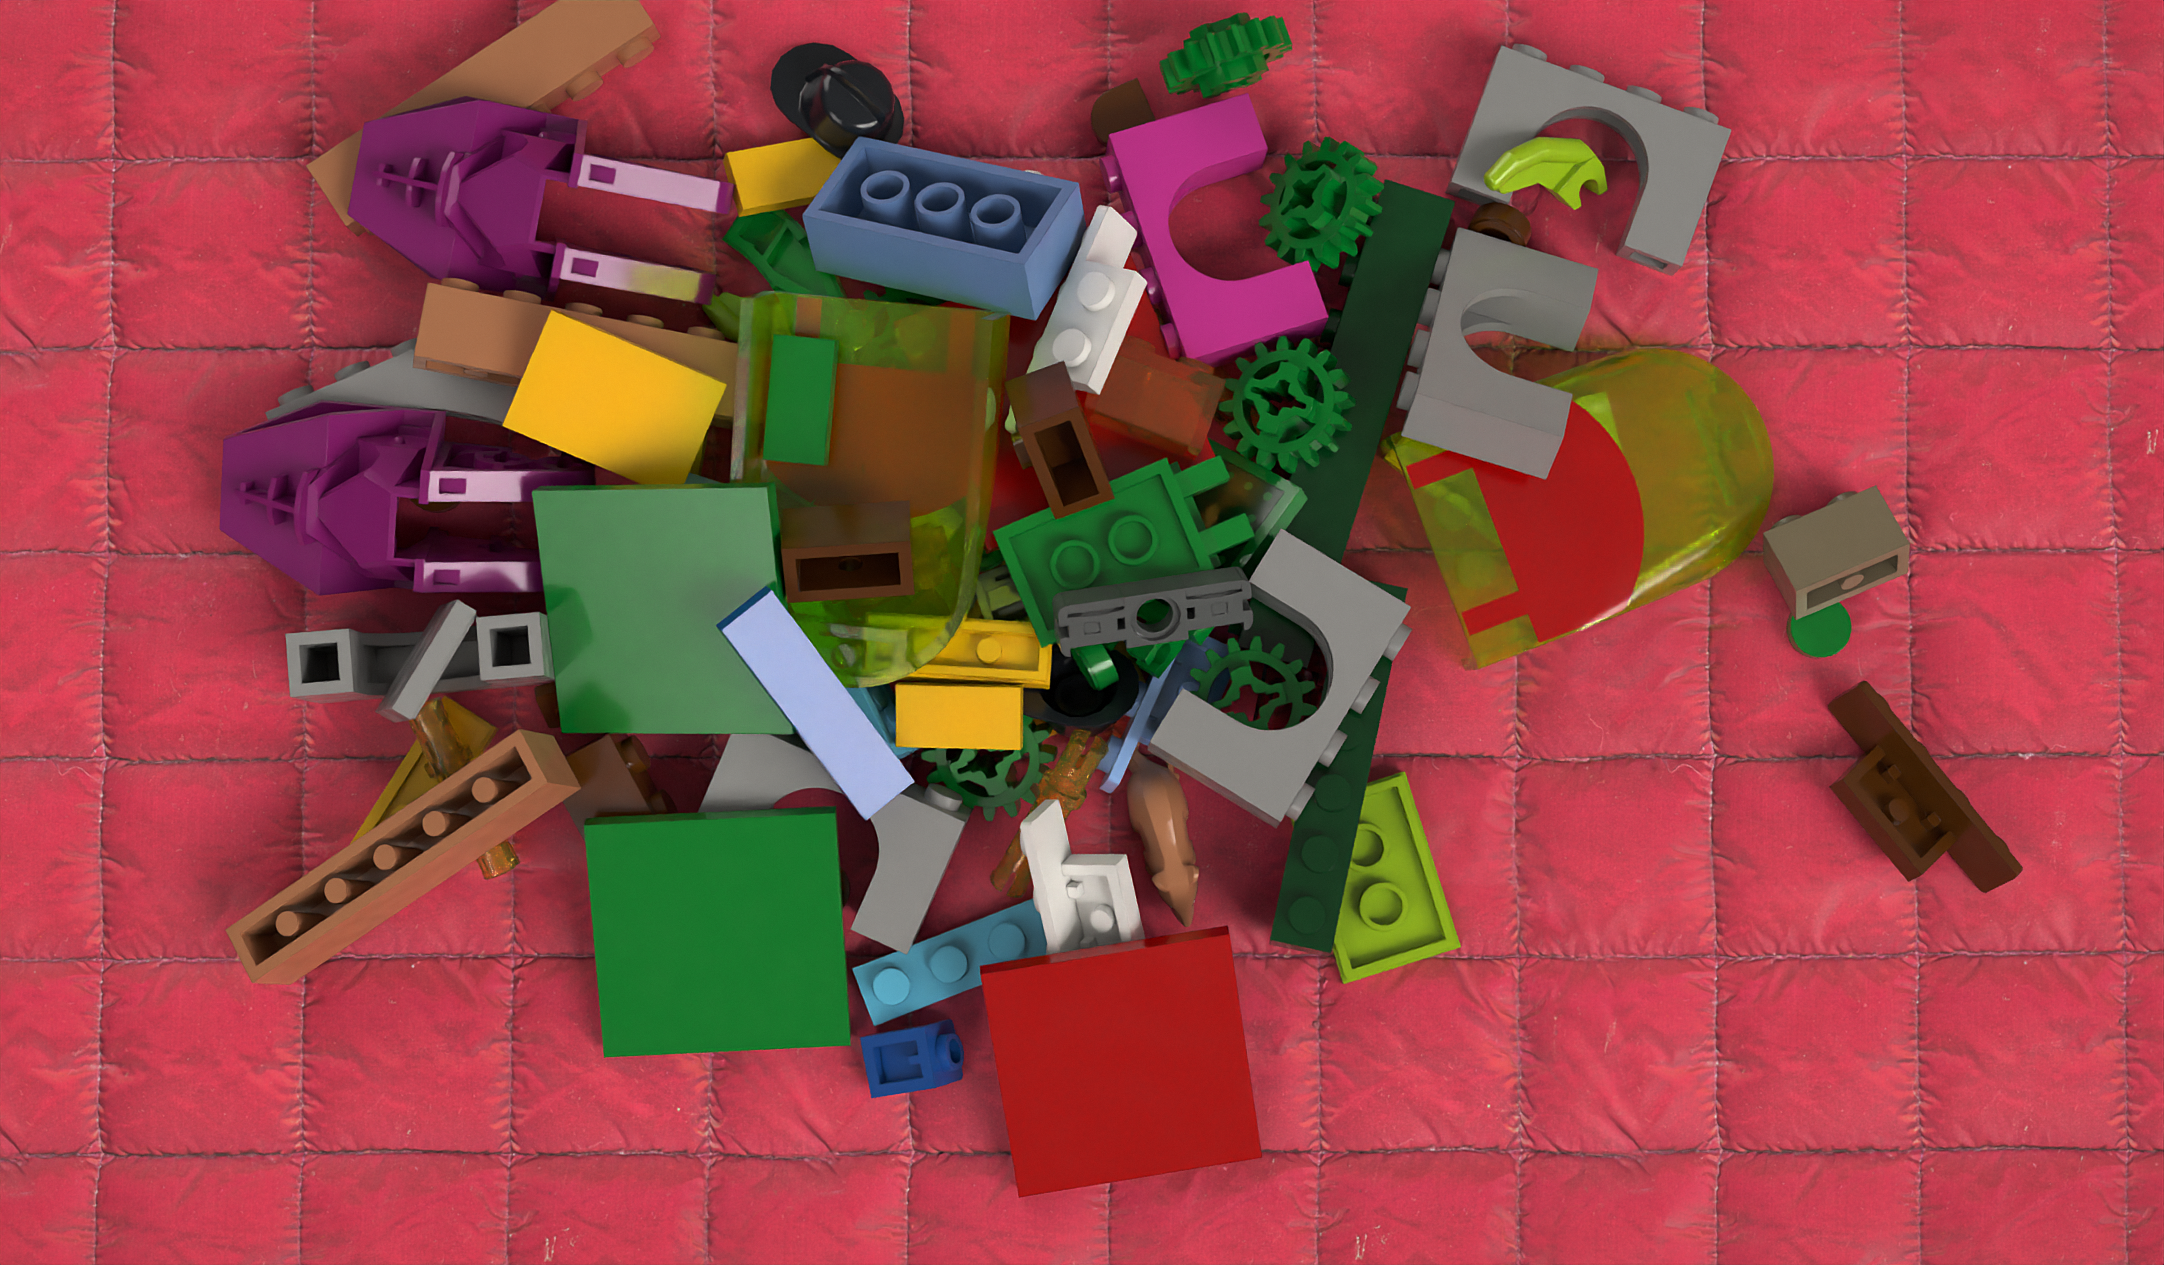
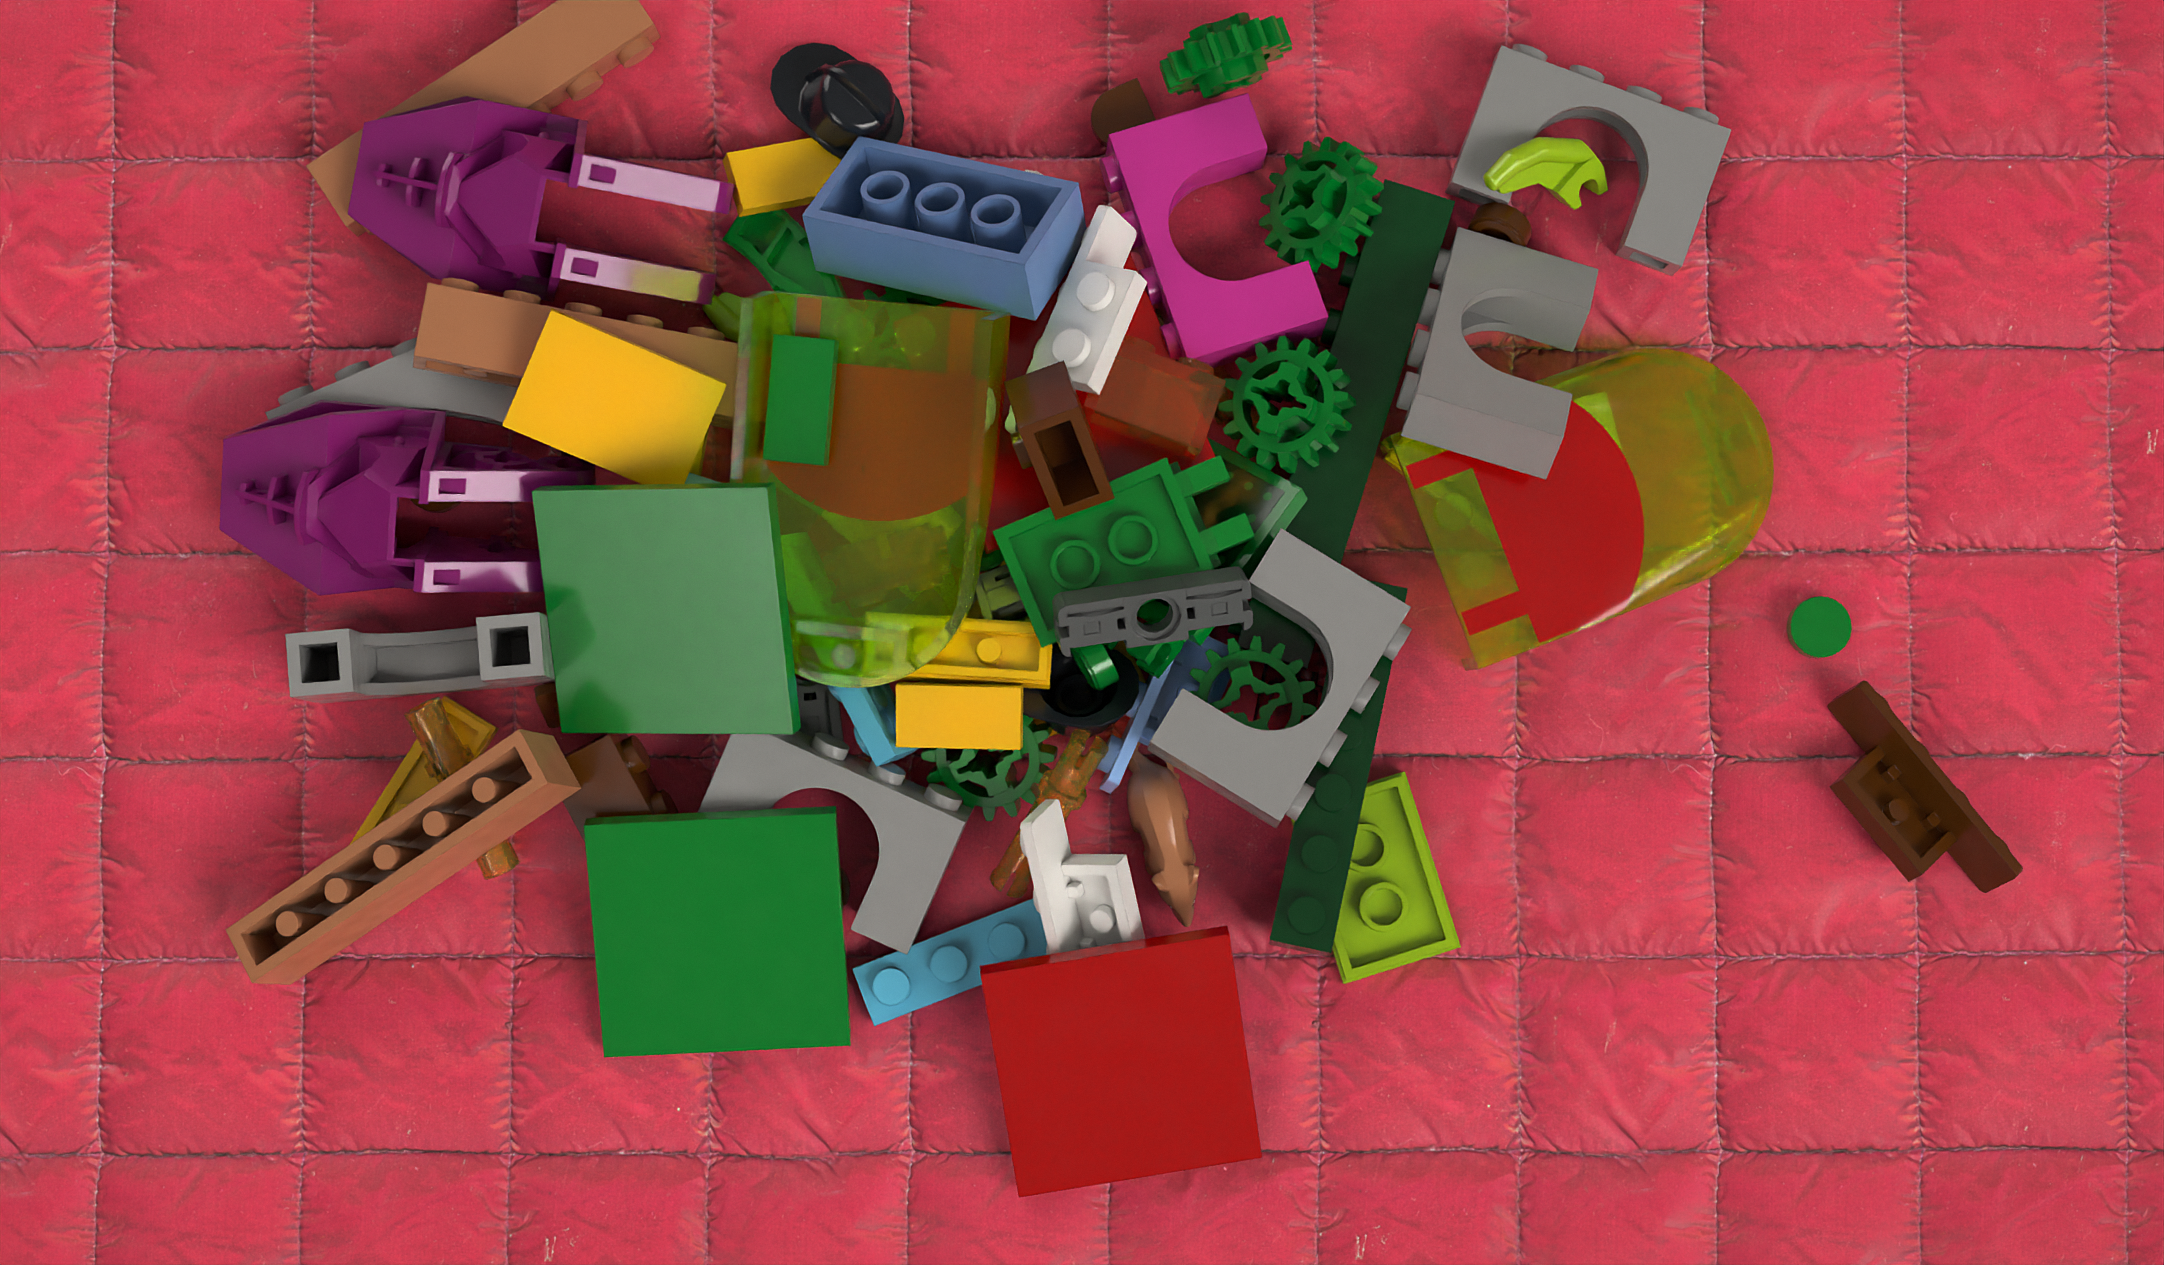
light grey tile [375,599,477,723] -> none
tile [716,586,915,820] -> none
reddish brown brick [781,500,915,603] -> none
blue bracket [860,1019,964,1098] -> none
dark tan brick [1763,485,1910,620] -> none

